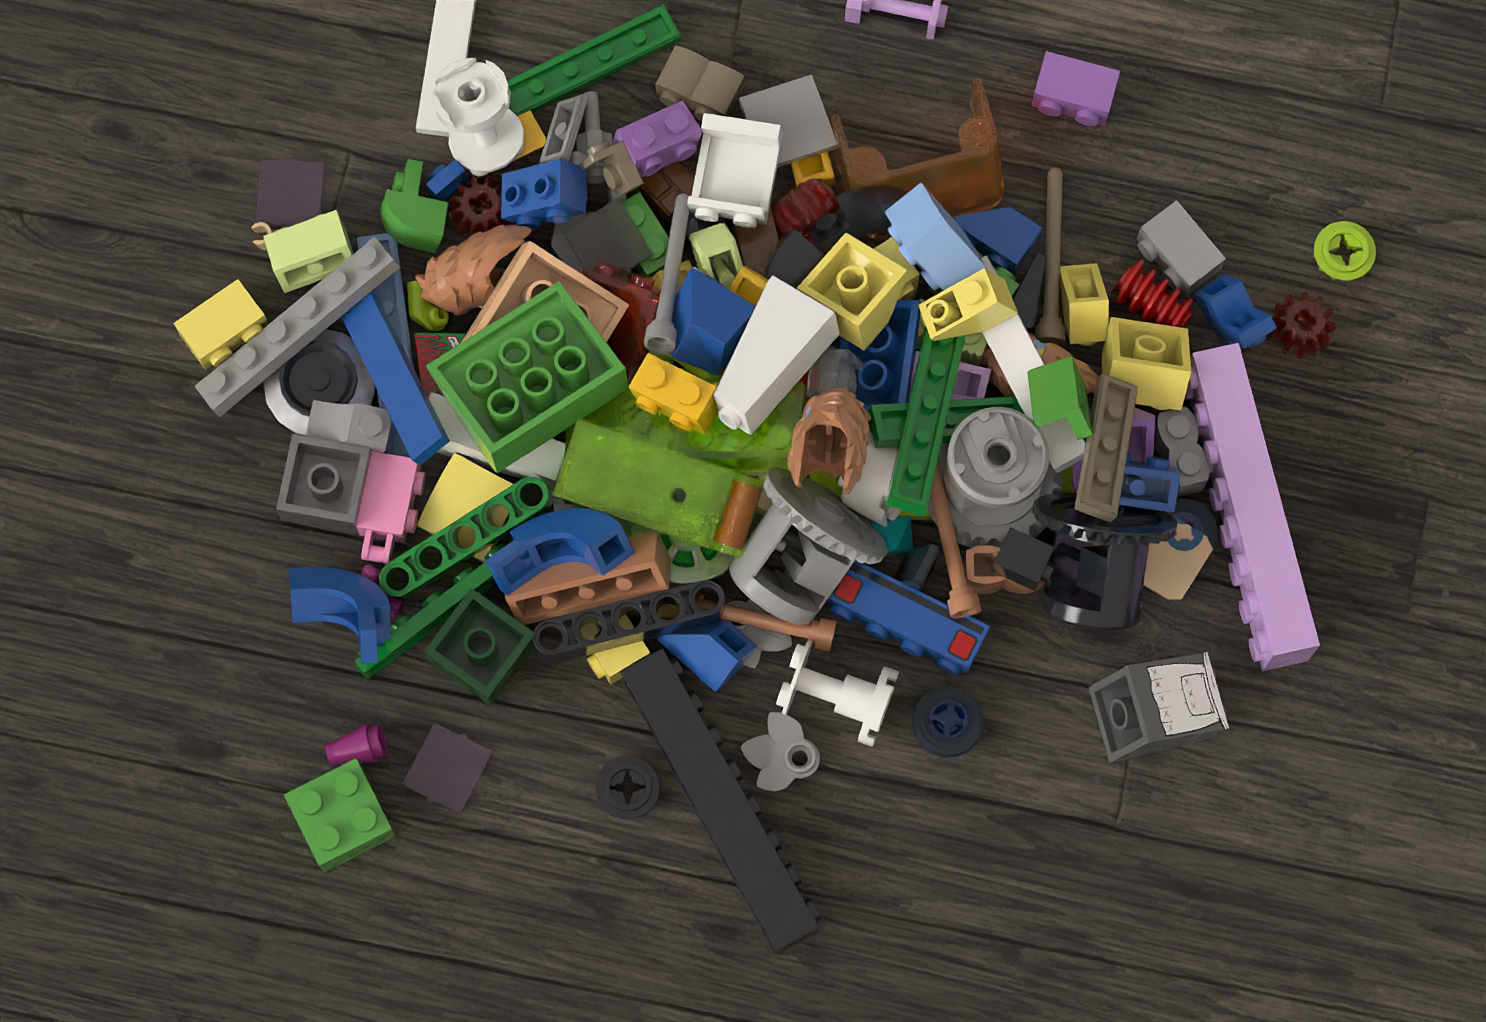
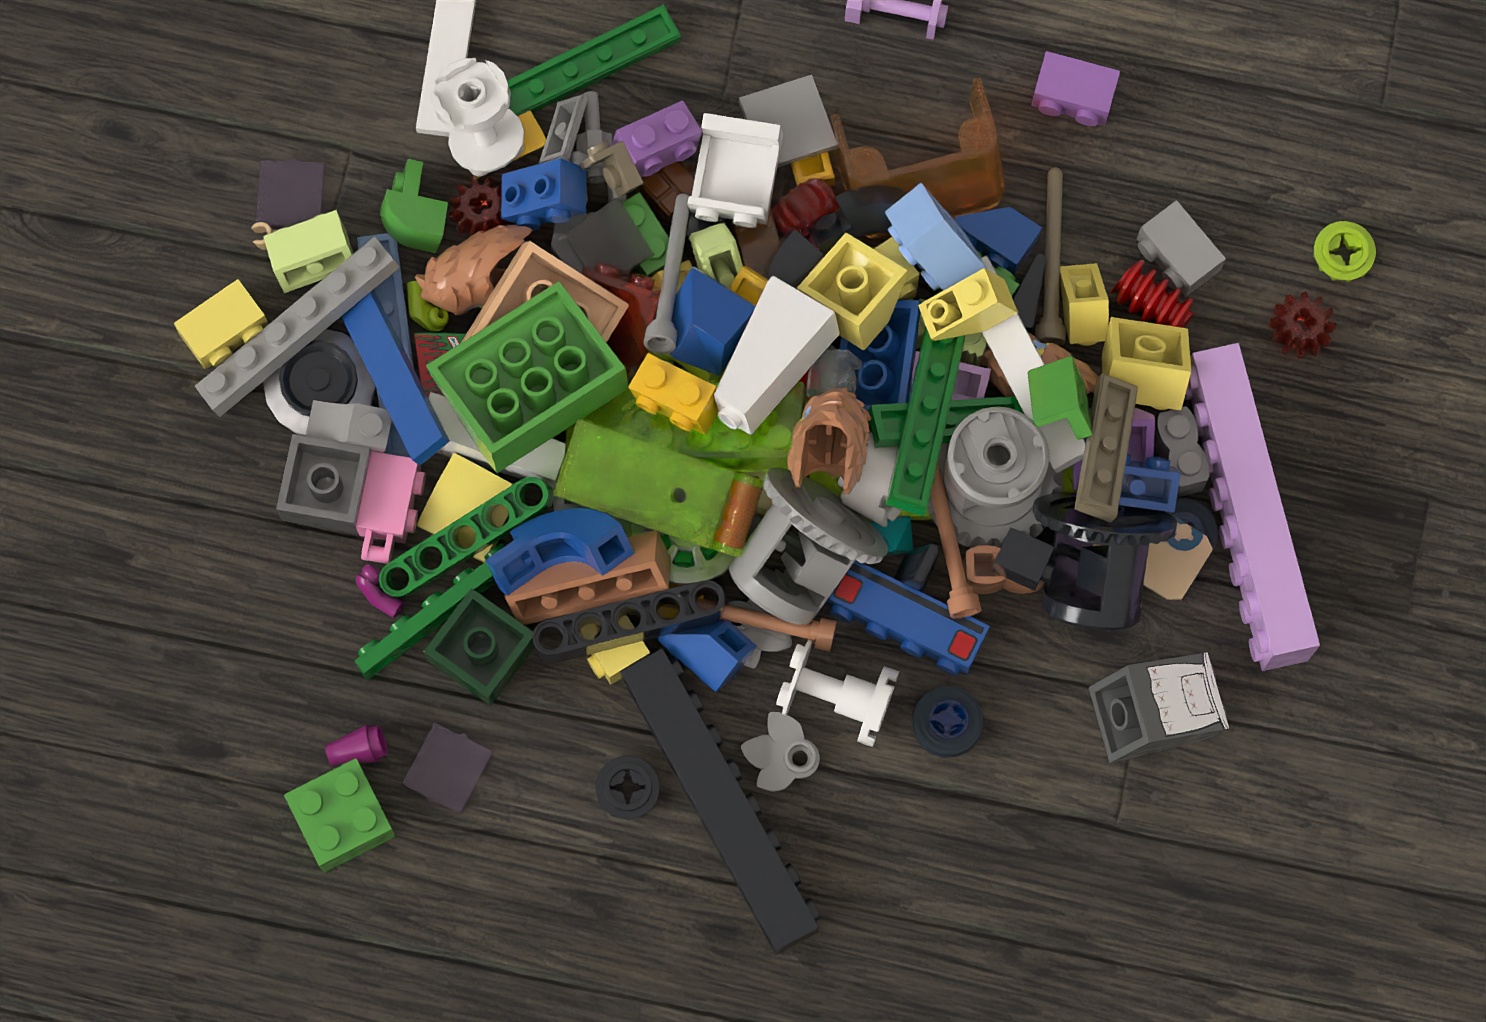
blue arch [289,567,391,664] -> none
blue plate [426,160,468,202] -> none
dark tan brick [655,46,745,121] -> none
blue brick [1193,273,1276,349] -> none

